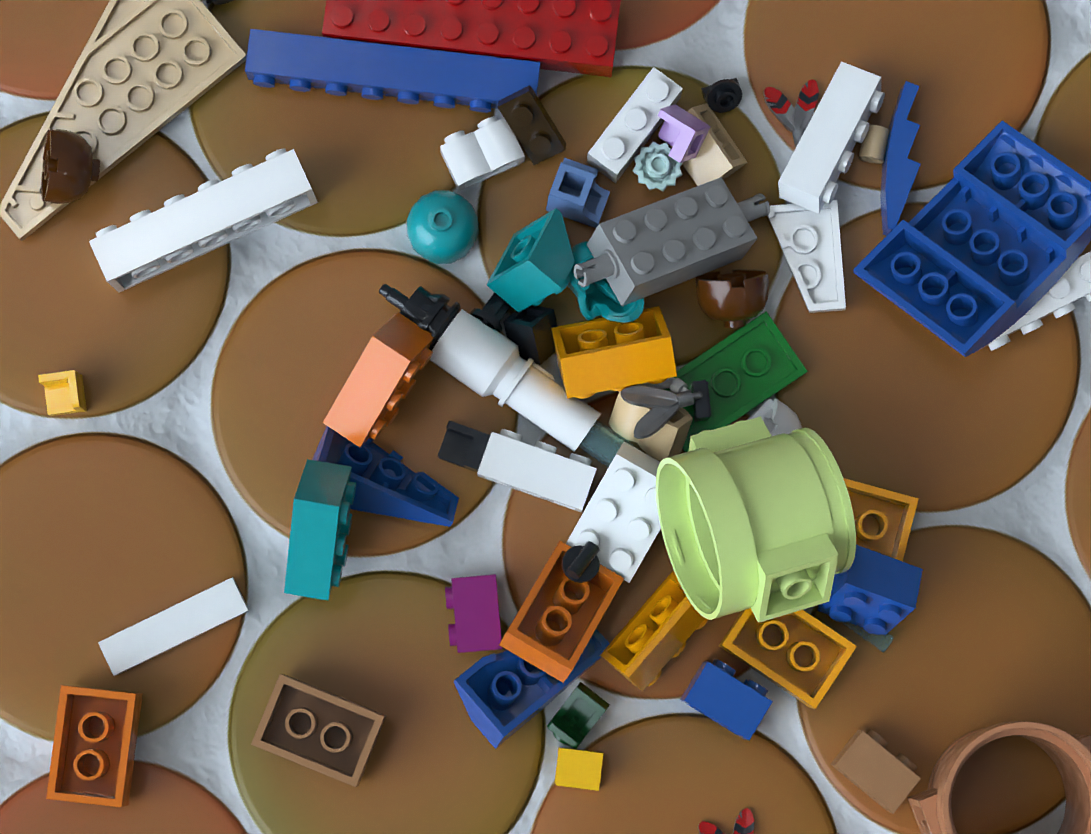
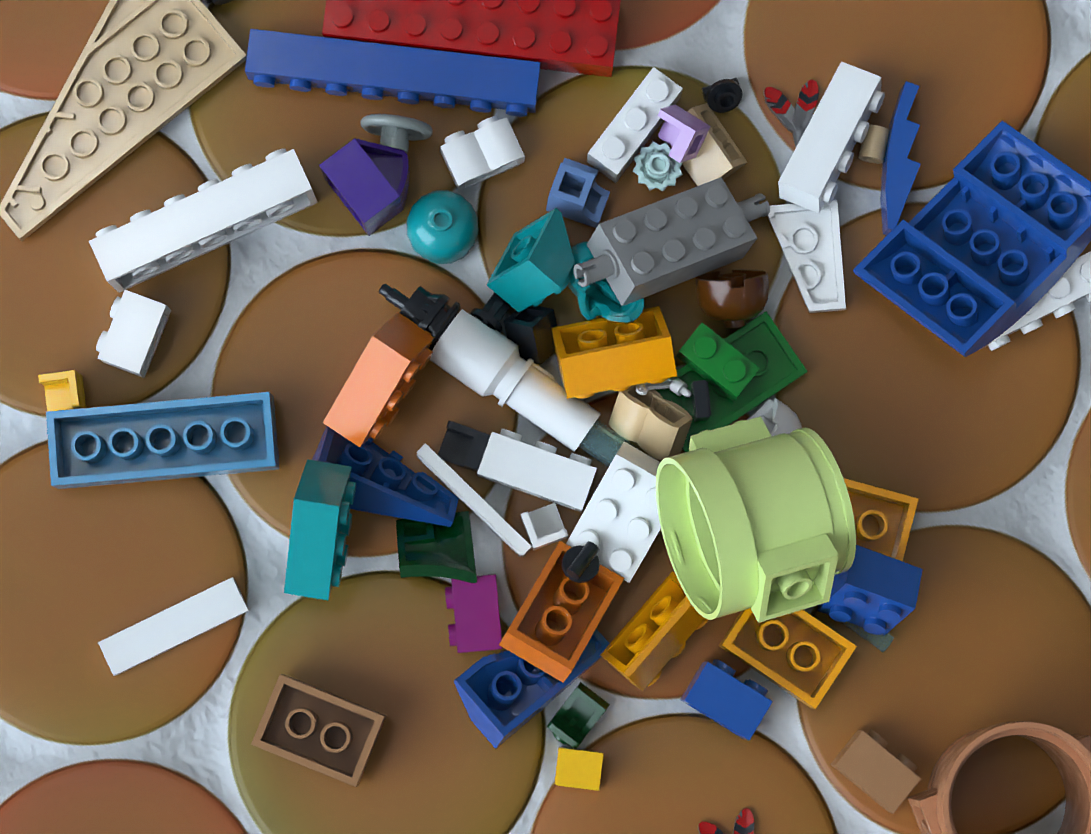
reddish brown cylinder [41,129,100,204] -> none
orange brick [46,685,143,807] -> none
dark brown plate [497,85,566,165] -> none
flat silver piece [620,386,703,439] -> none
none -> dark azure brick [46,392,280,489]
none -> white brick [96,290,171,378]
none -> dark purple piece [319,114,433,236]
none -> dark green plate [396,511,477,583]
none -> white tile [416,443,532,557]
none -> white panel [521,503,568,551]
none -> green brick [676,322,760,402]

